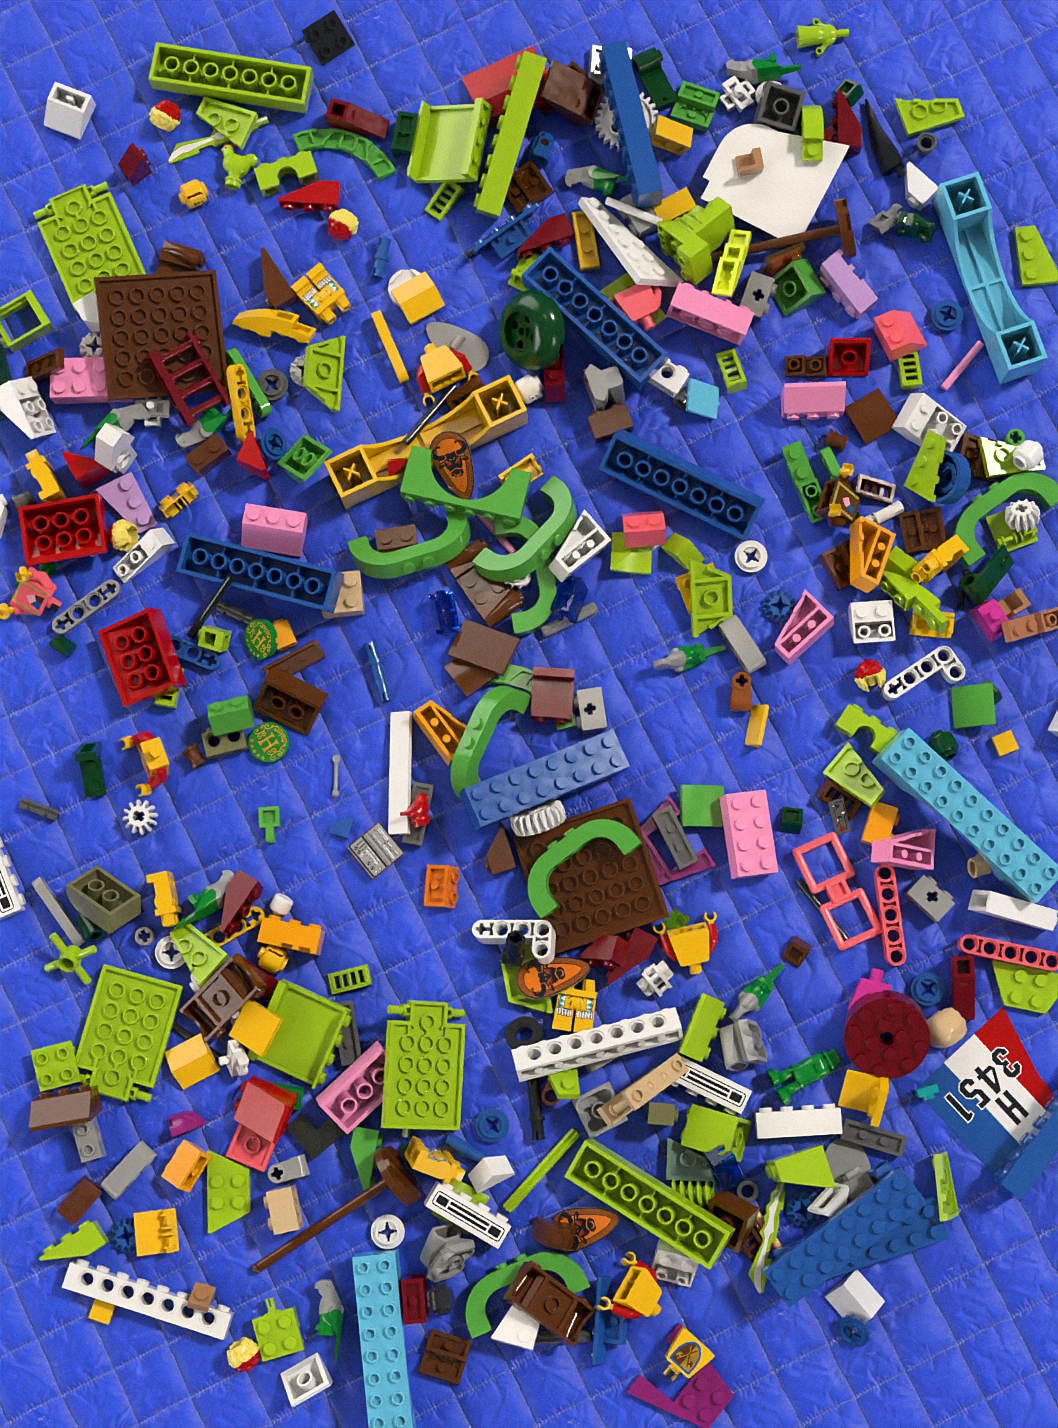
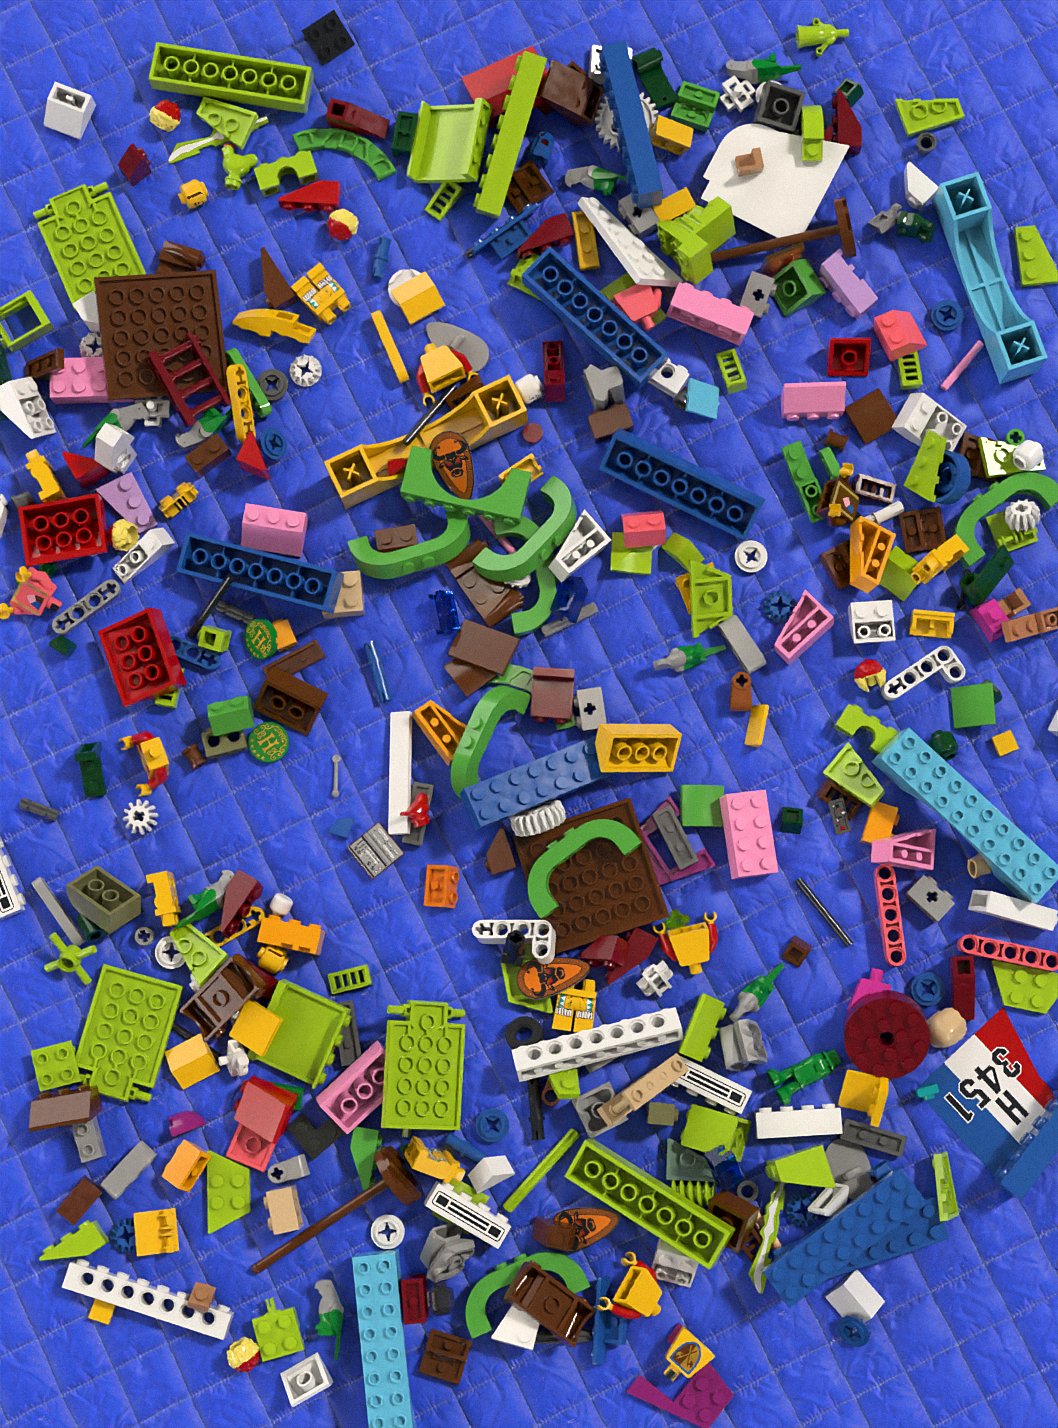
bright green plate [258,806,281,843] -> none
bright green slope [277,434,333,484] -> none
lime wing [303,336,346,412] -> none
dark green brick [498,289,565,372] -> none
white bar [605,197,663,225] -> none
neon yellow slope [711,229,752,297] -> none
reddish brown slope [785,355,828,378] -> none
coral bar [792,832,882,951] -> none
black piece [865,98,906,178] -> none
lime slope [879,571,949,635] -> none
none -> dark red tile [523,423,543,444]
none -> yellow slope [595,724,682,772]

